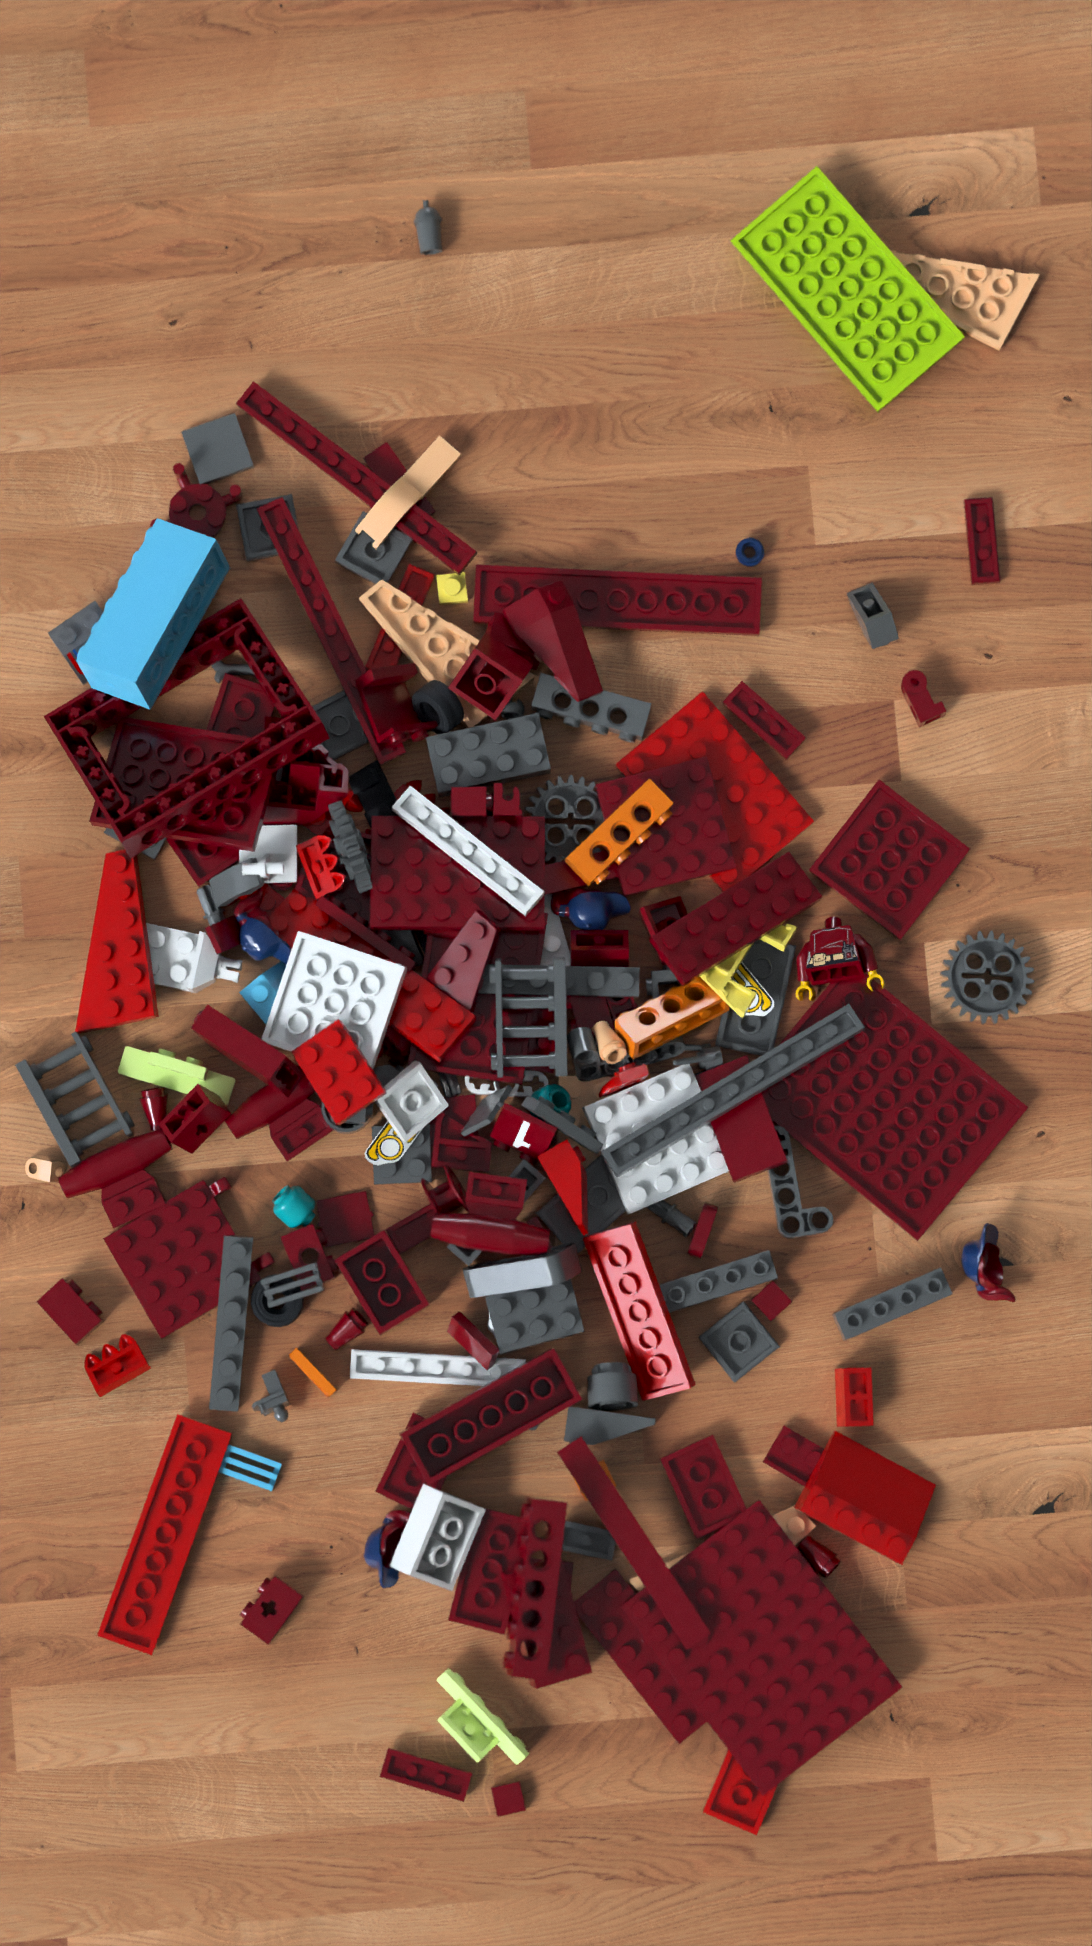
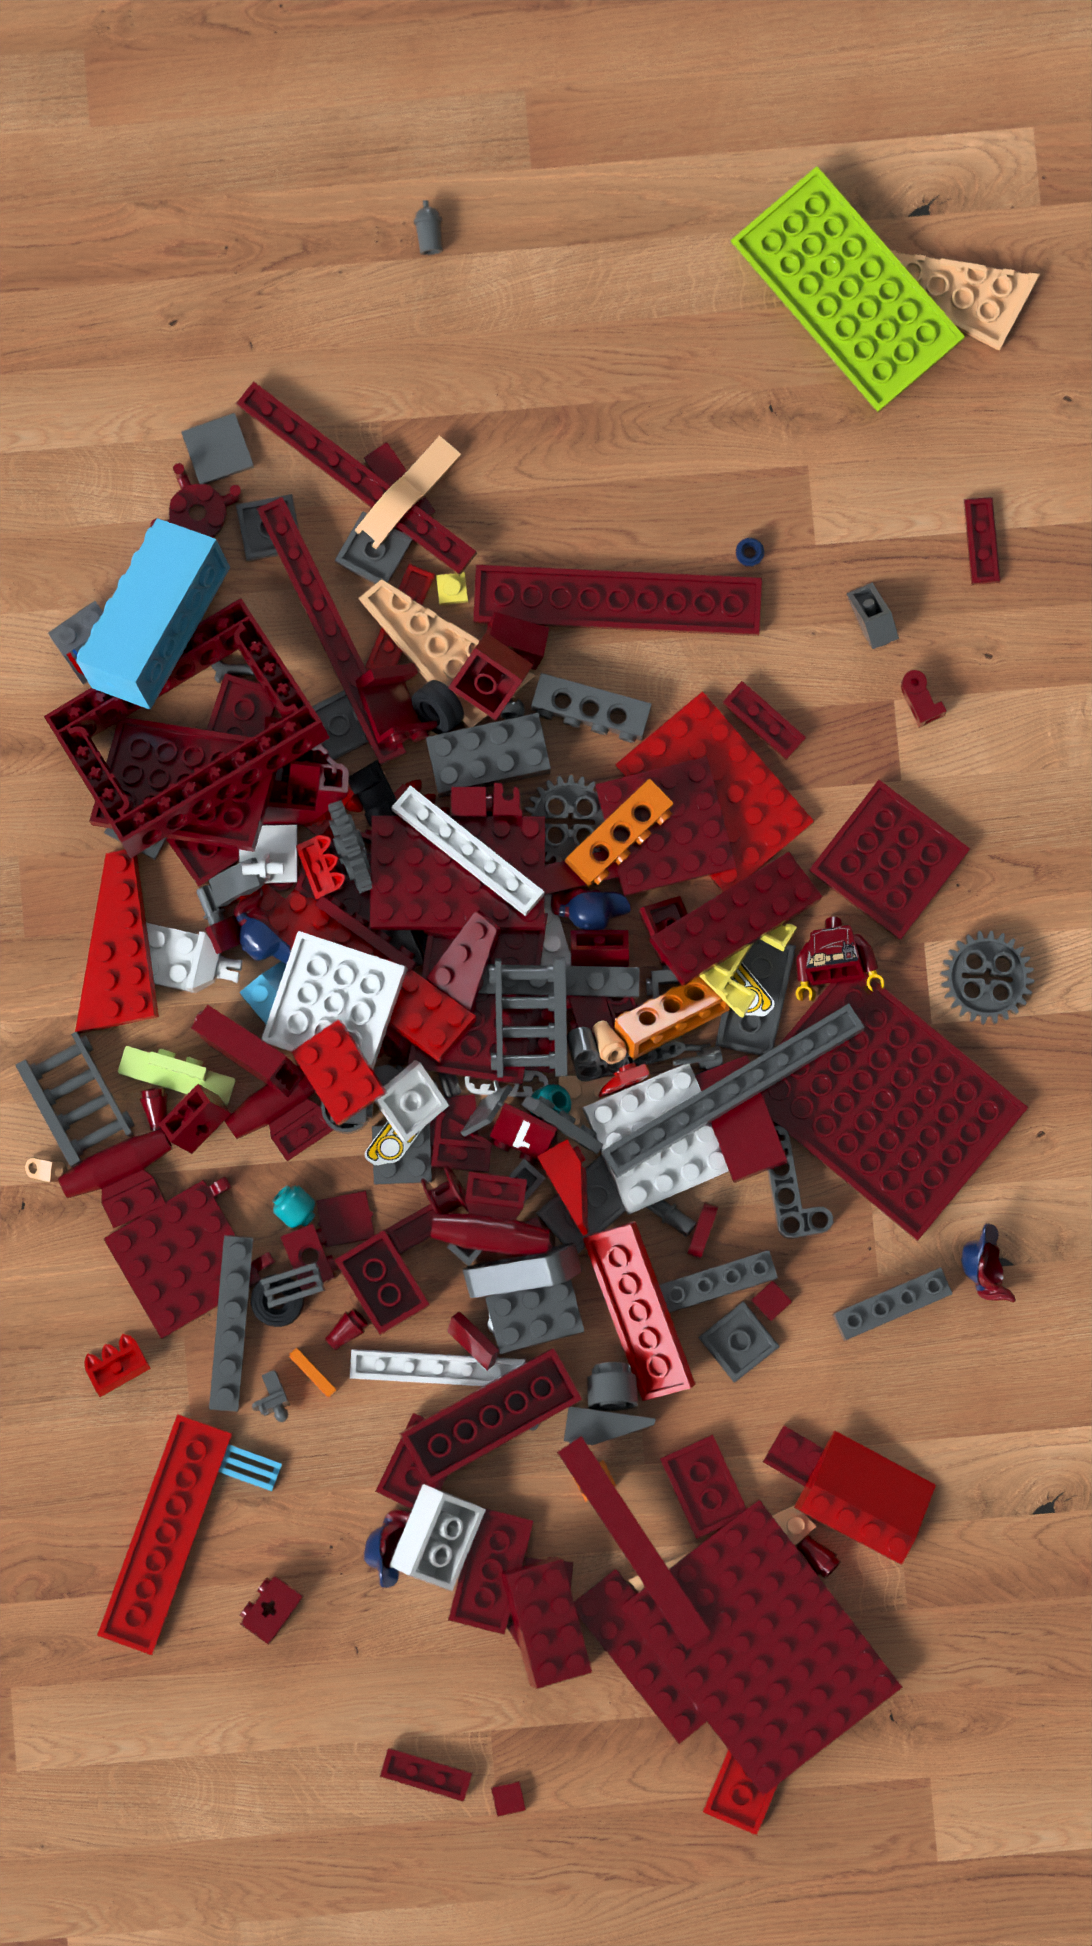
dark red brick [36,1278,104,1345] -> none
yellowish green bracket [437,1668,529,1764] -> none
dark red wedge [502,580,603,702] -> none
dark red brick [503,1497,567,1680] -> none
dark grey plate [562,1521,616,1561] -> none
red hinge [835,1367,874,1427] -> none

